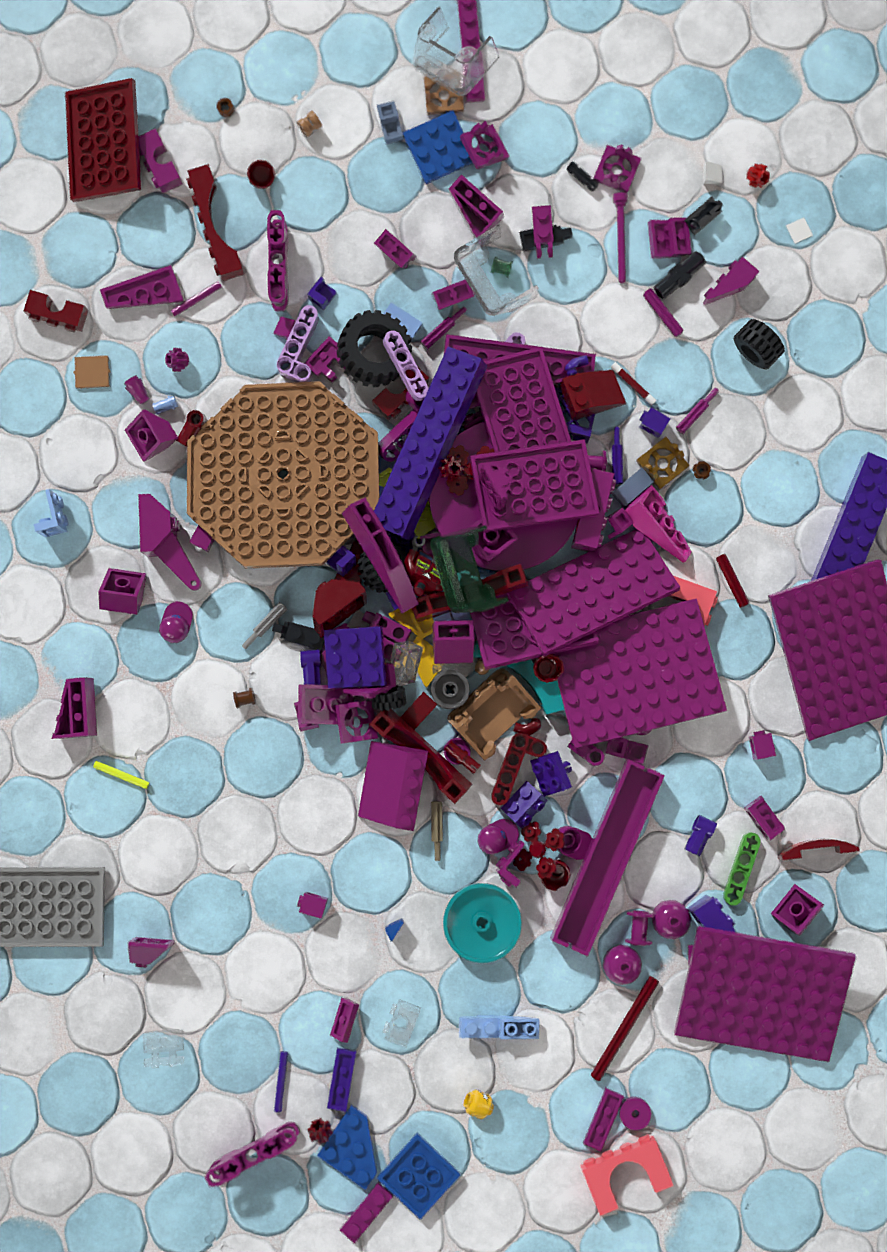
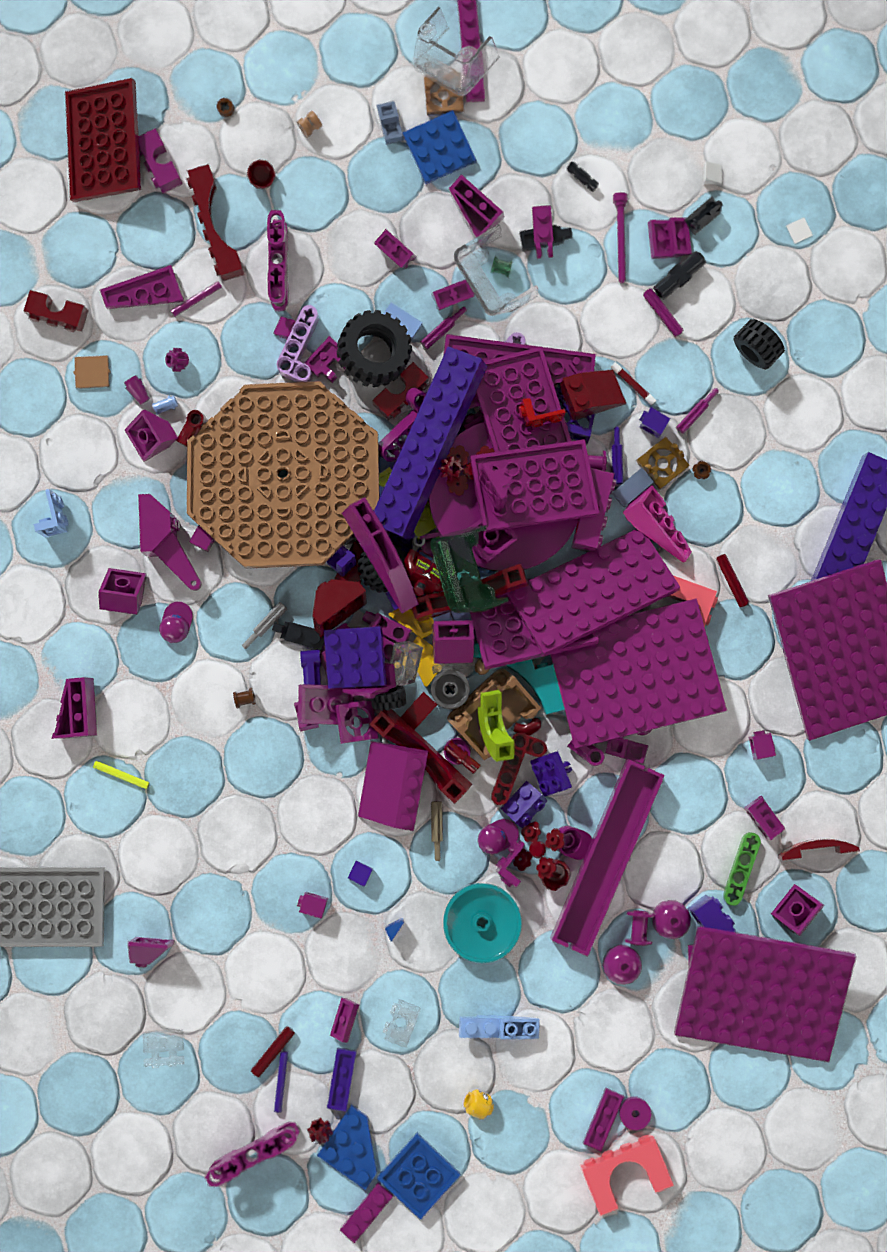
dark purple panel [307,277,337,310] -> none
lavender beam [383,331,429,401] -> none
magenta piece [460,121,509,169] -> none
dark red hair [533,654,564,683] -> none
dark purple arm [565,355,589,376] -> none
dark red axle [591,976,659,1081] -> none
magenta piece [593,144,641,193] -> none
magenta panel [607,507,633,539] -> none
dark purple piece [684,815,717,857] -> none
magenta slope [702,257,760,305] -> none
red gear [746,163,770,188] -> none
none -> dark red axle [251,1026,295,1078]
none -> dark purple slope [348,860,373,887]
none -> lime arch [478,690,514,762]
none -> red bracket [519,398,566,428]

